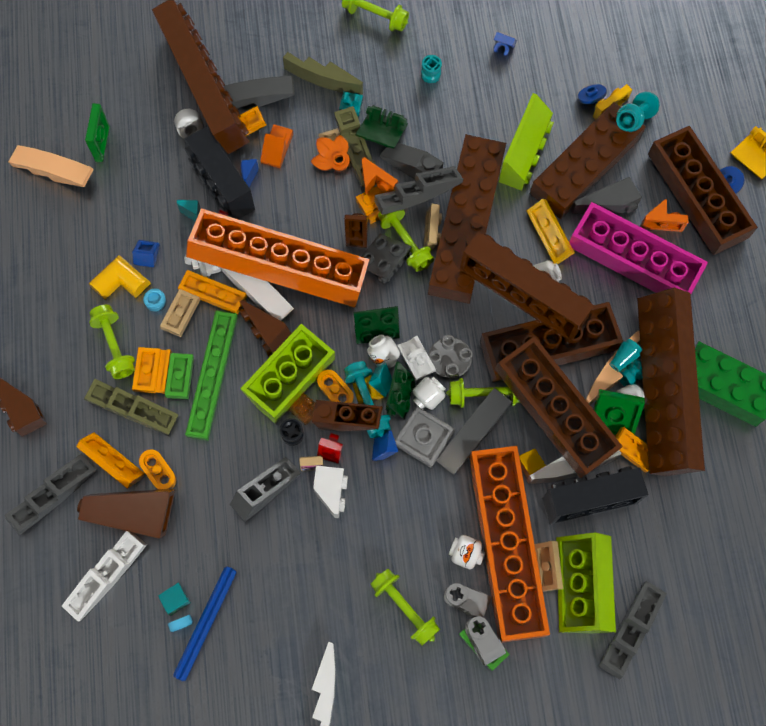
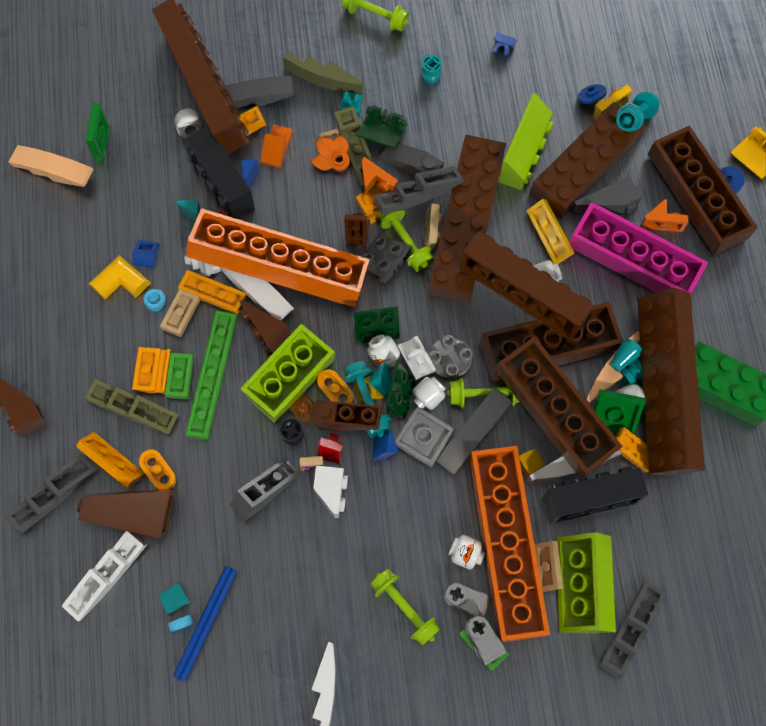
lime piece [89,304,135,379] -> none

